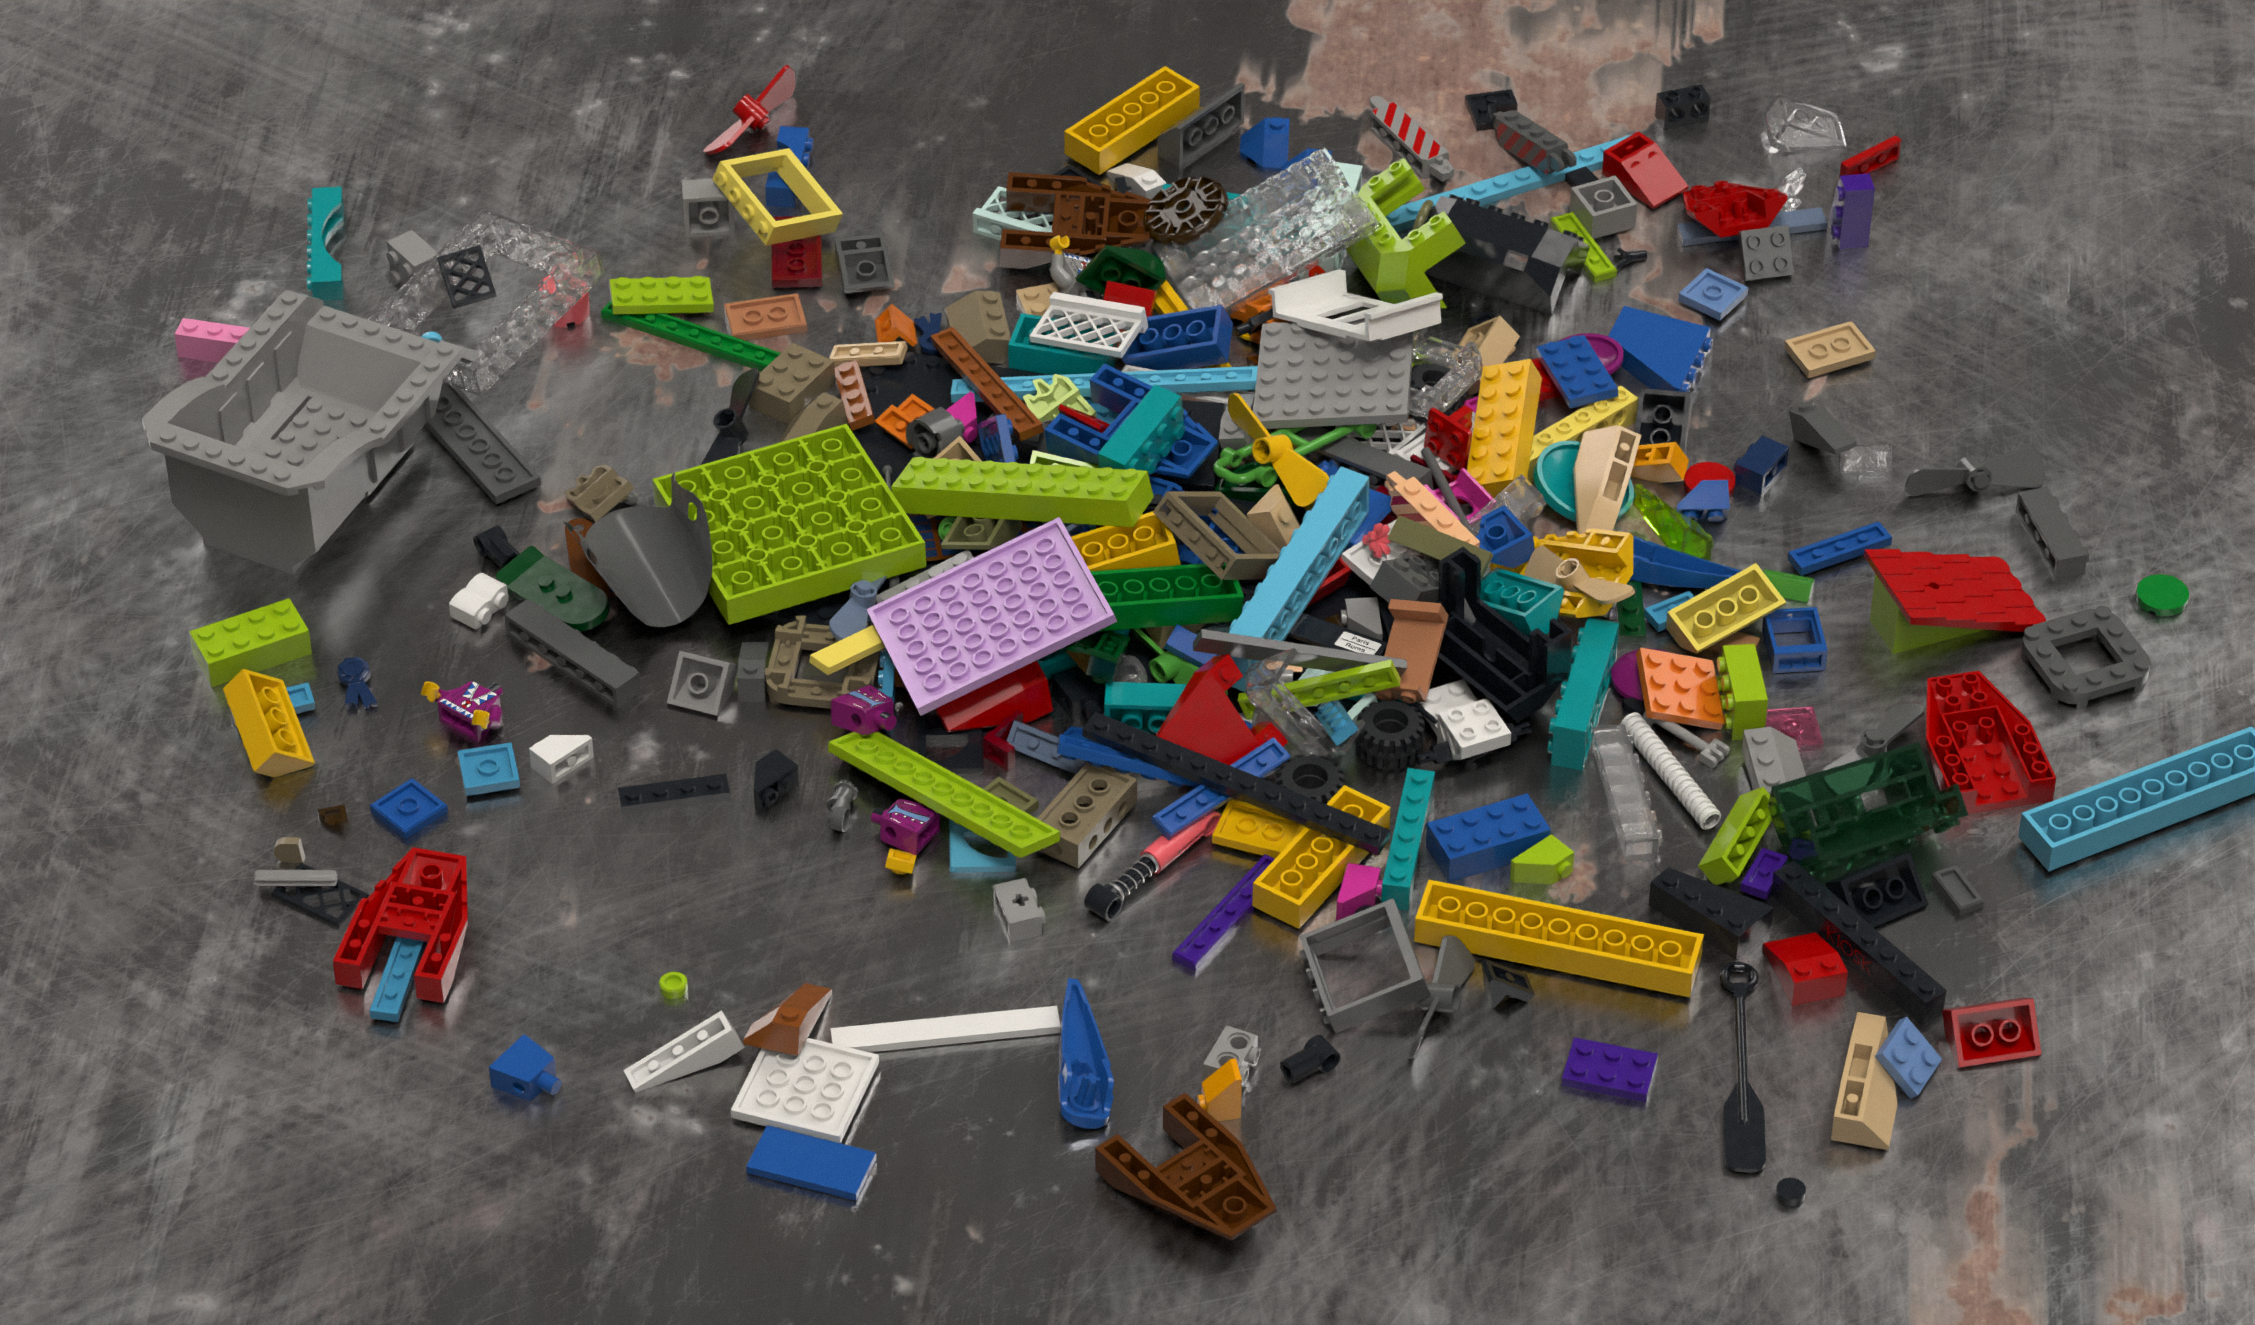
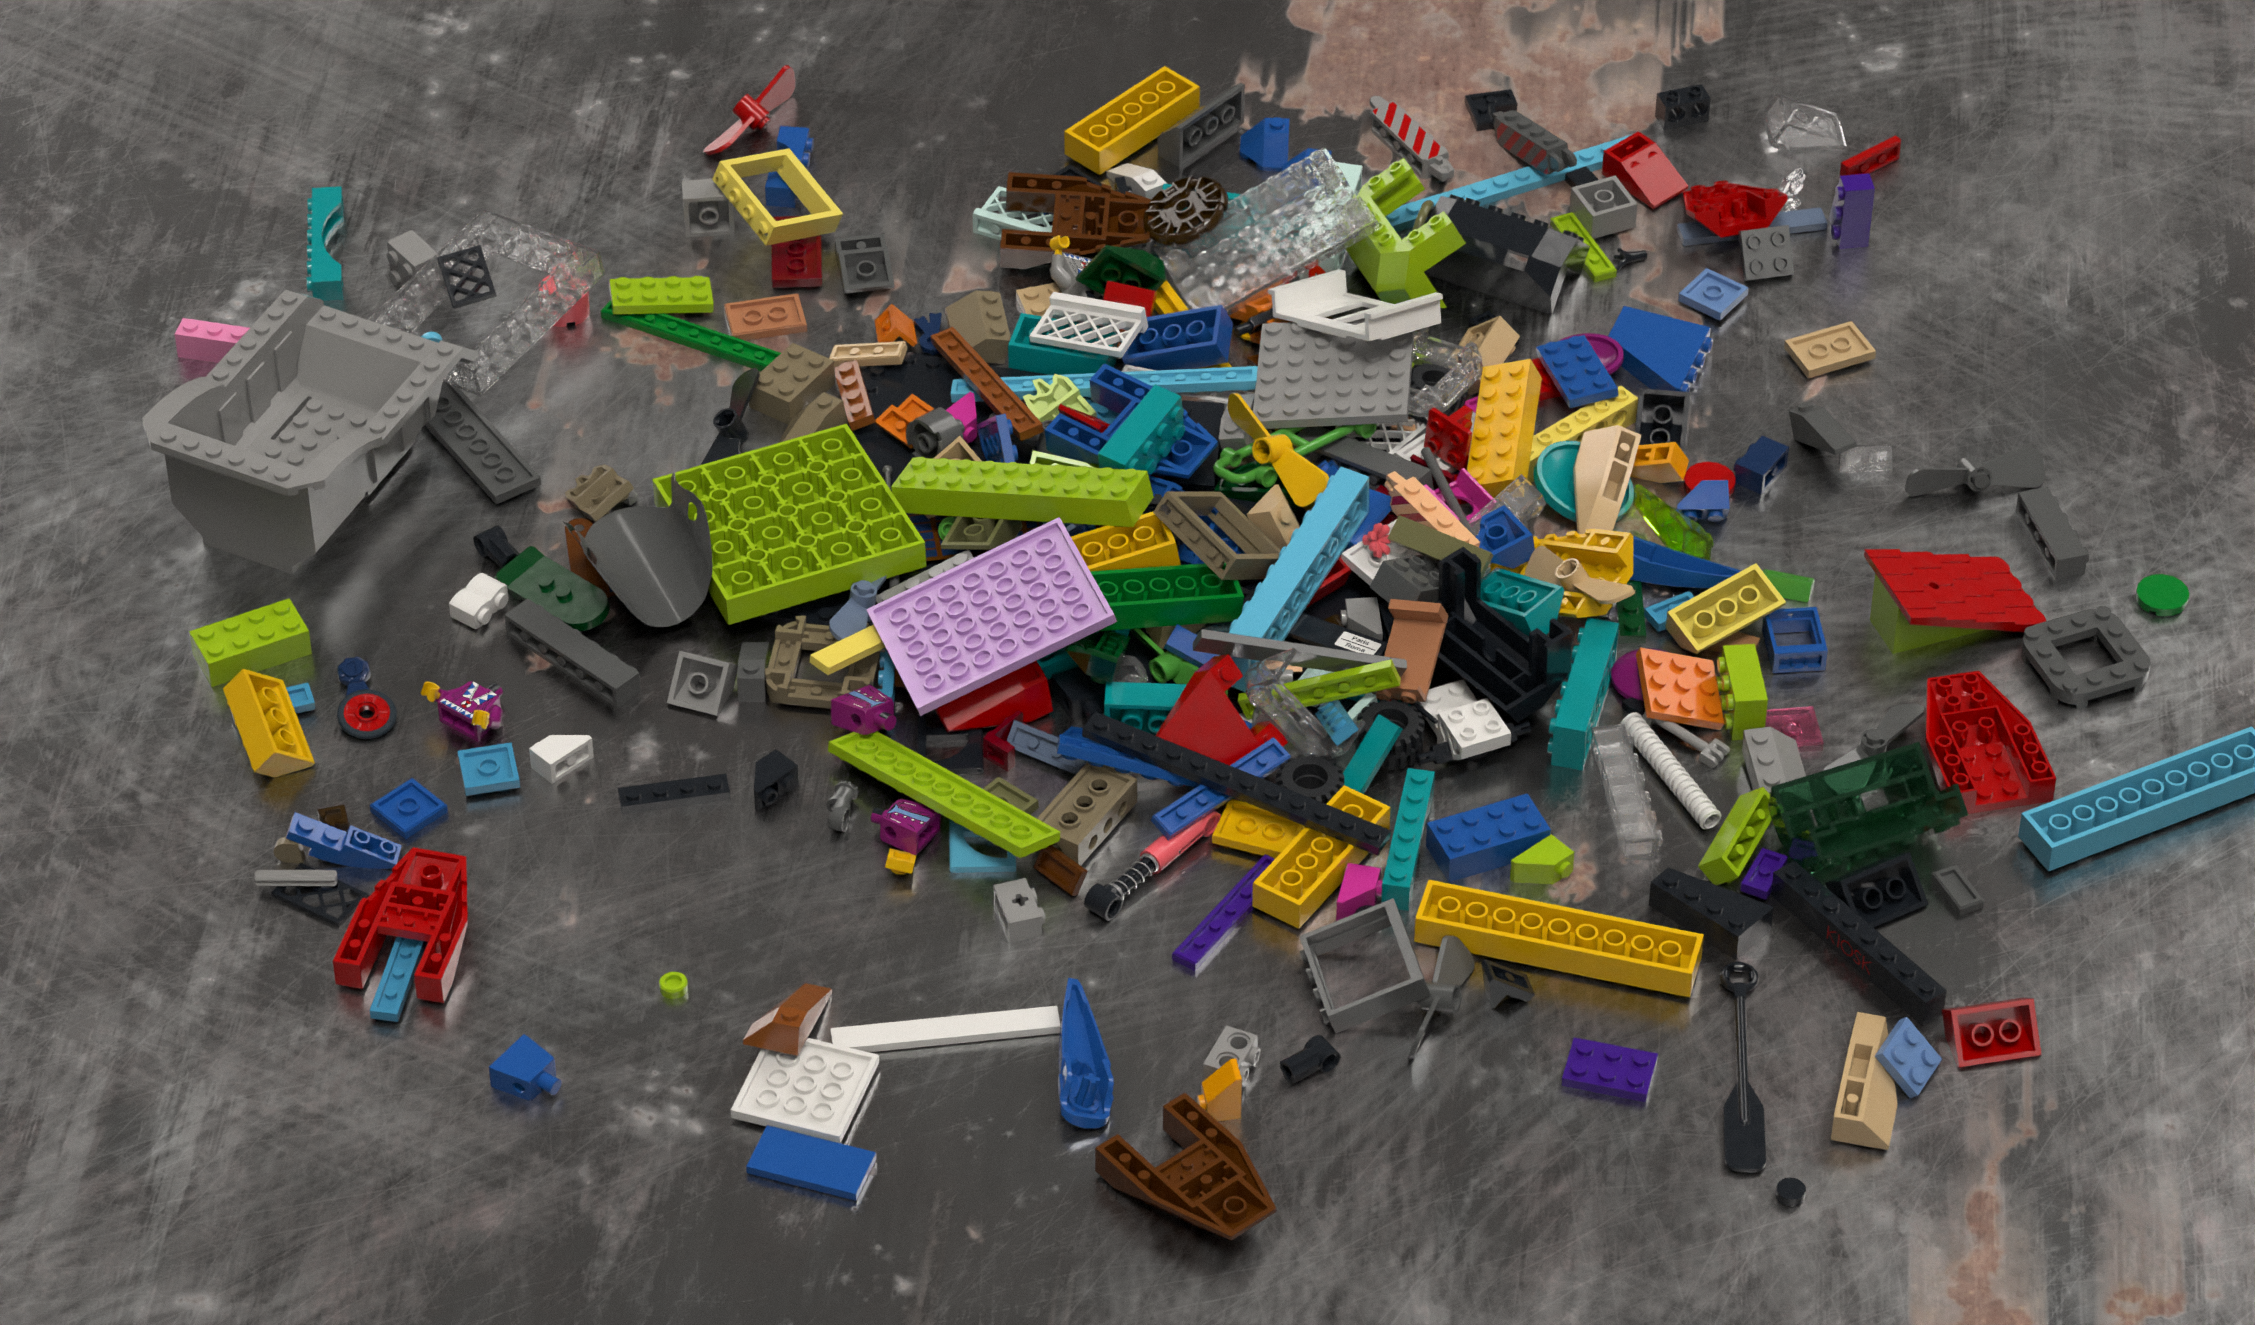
white slope [623,1010,745,1093] -> none
red slope [1762,932,1848,1006] -> none
blue plate [1787,521,1892,576] -> none
none -> blue slope [286,812,402,869]
none -> wheel [337,689,397,739]
none -> reddish brown tile [1033,845,1088,896]
none -> teal tile [1343,714,1403,794]

